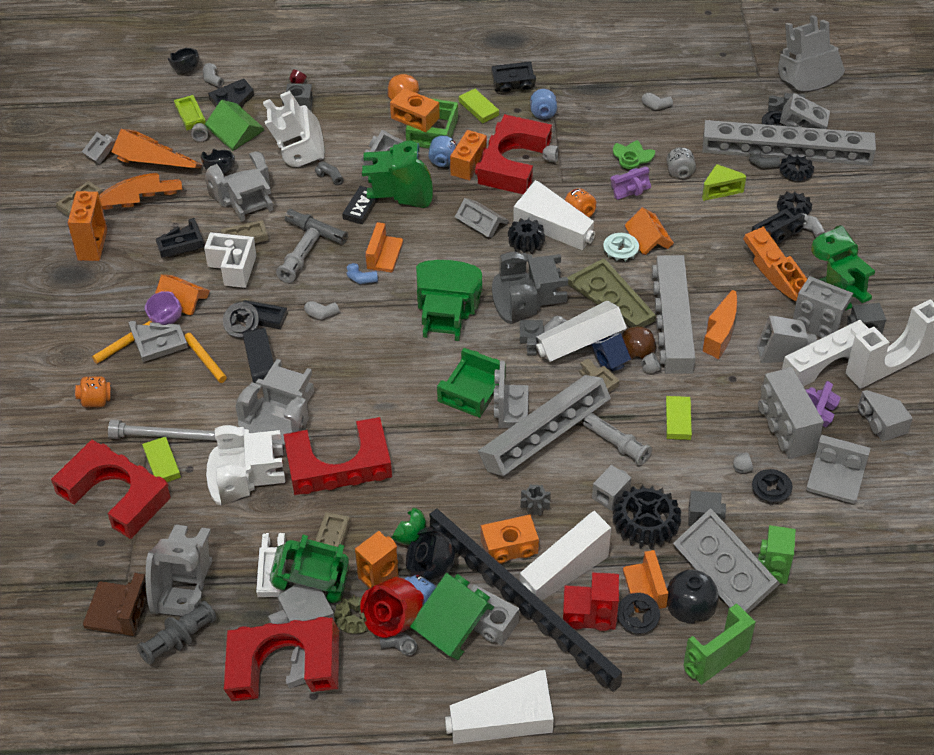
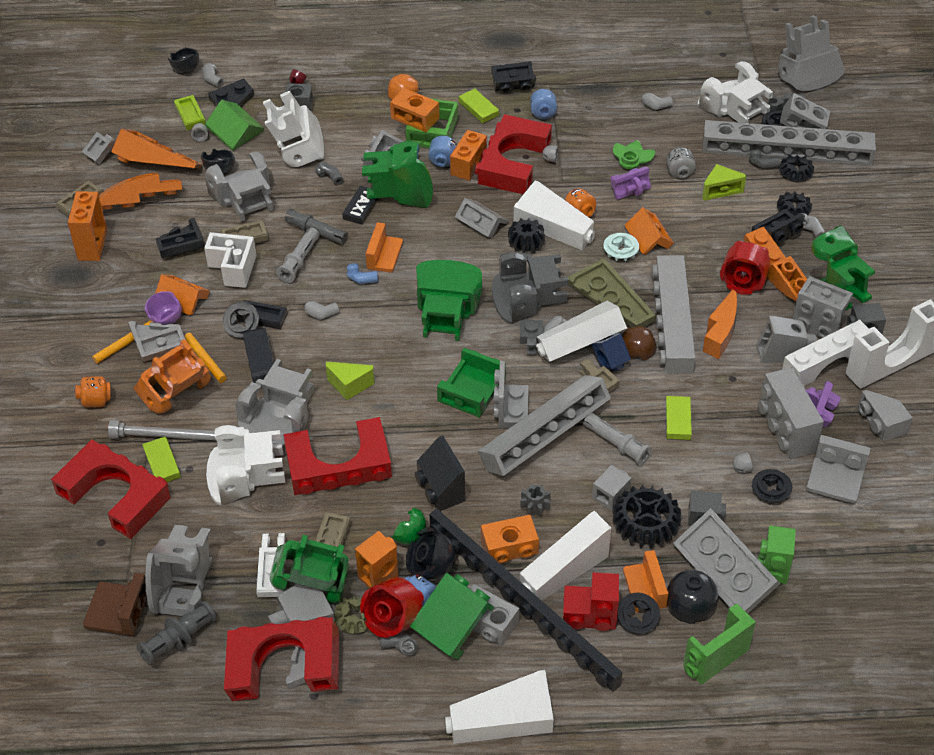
light grey hinge [641,353,661,374] -> none
none -> orange piece [133,339,211,414]
none -> lime slope [326,361,375,400]
none -> black slope [415,435,466,511]
none -> white piece [697,61,773,123]
none -> red brick [720,241,771,295]

